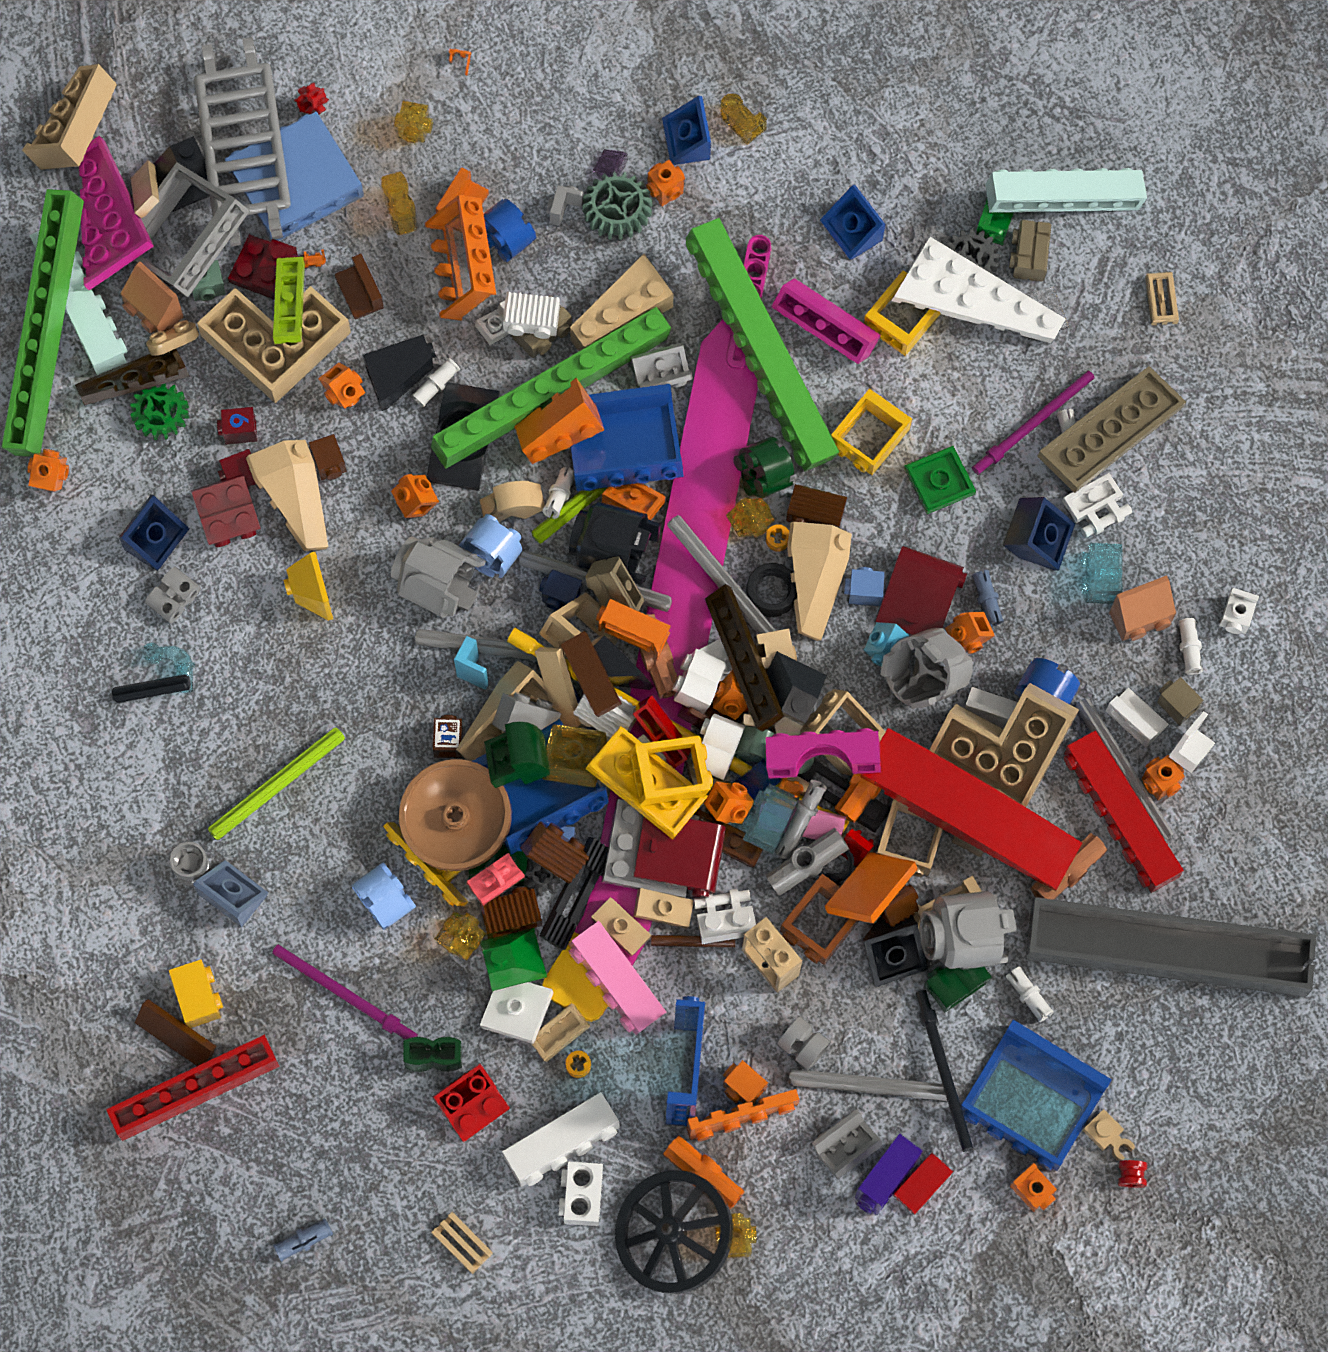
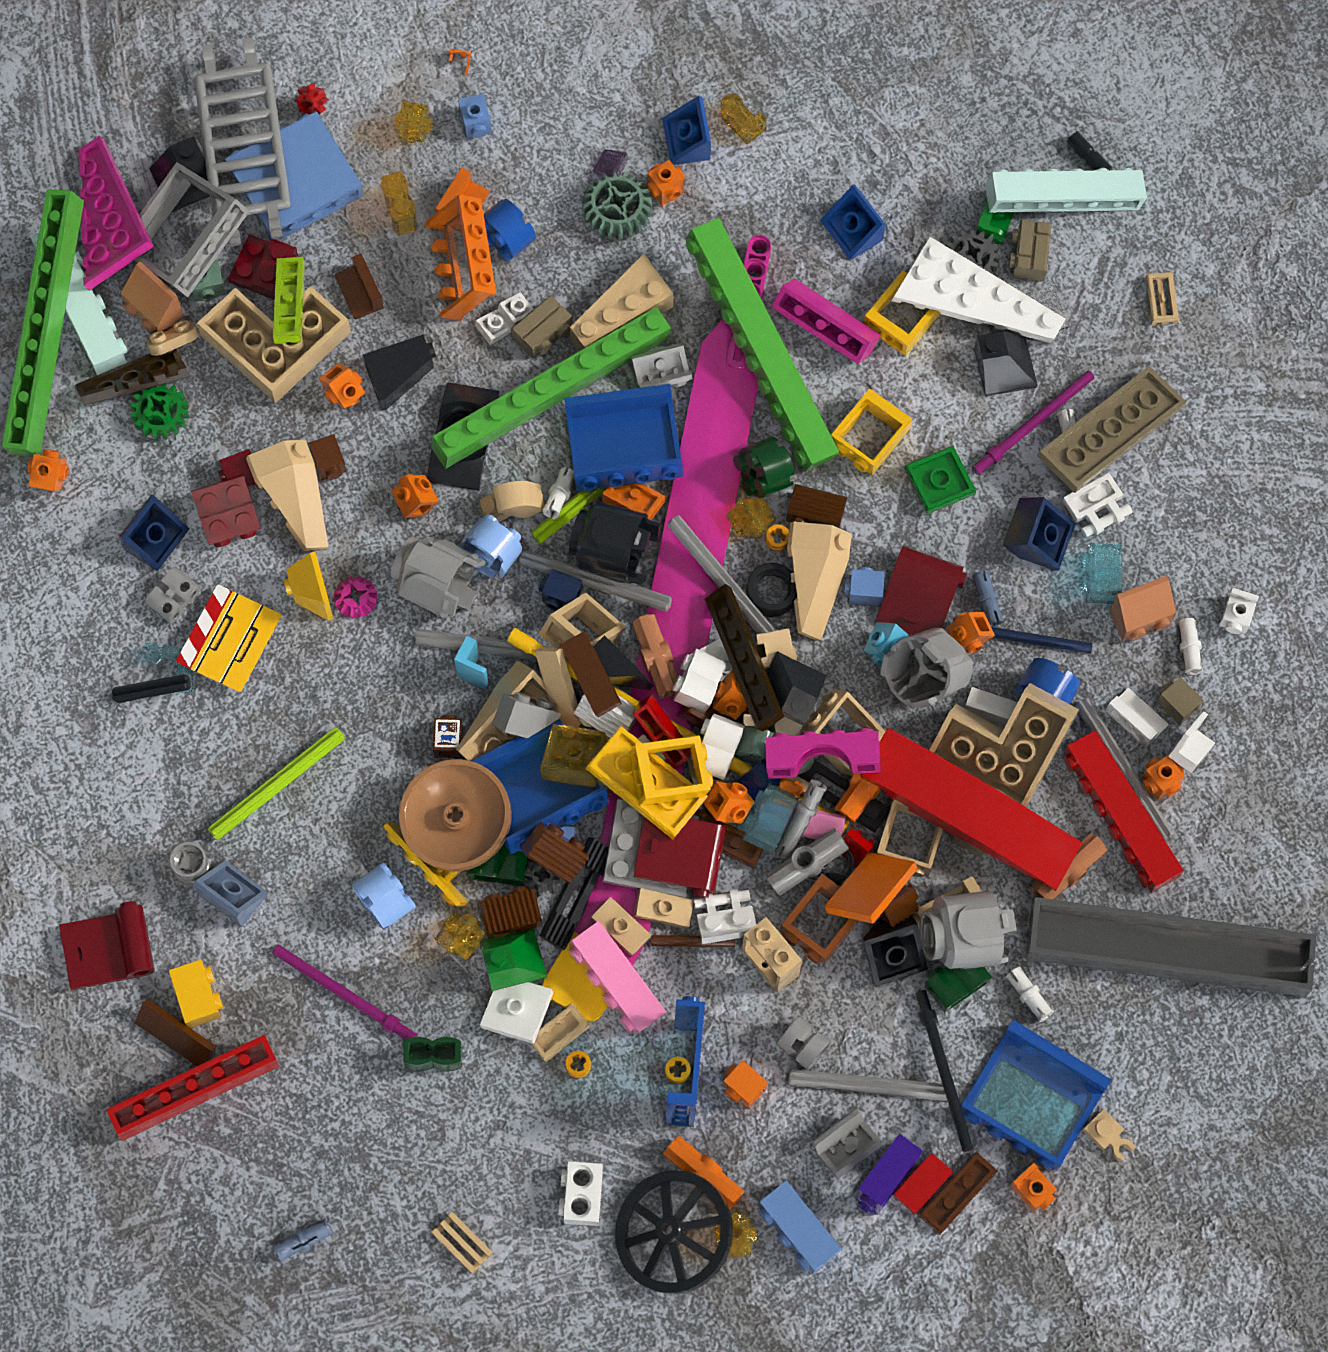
tan wedge [22,64,117,170] -> none
tan tile [131,160,159,218] -> none
dark red brick [217,407,258,445] -> none
orange piece [303,249,326,268] -> none
white pin [411,358,460,407] -> none
red brick [432,1063,510,1142] -> none
coral hips [467,853,525,906] -> none
dark green brick [484,722,551,788] -> none
white brick [502,1092,620,1187] -> none
white brick [503,292,560,339] -> none
orange wedge [515,378,604,464] -> none
light grey bracket [546,185,583,227] -> none
dark tan brick [585,556,645,611] -> none
orange window [596,599,671,660] -> none
orange wing [687,1089,800,1142] -> none
red wheel [1118,1160,1147,1188] -> none
none -> dark red door [59,901,155,990]
none -> yellow sticker [176,585,282,692]
none -> dark pink gear [334,576,377,618]
none -> medium blue brick [458,94,492,138]
none -> light orange bush [665,1056,691,1084]
none -> medium blue brick [758,1180,841,1274]
none -> reddish brown tile [919,1151,997,1235]
none -> black slope [974,331,1038,397]
none -> dark blue bar [991,627,1093,654]
none -> black piece [1067,131,1113,171]

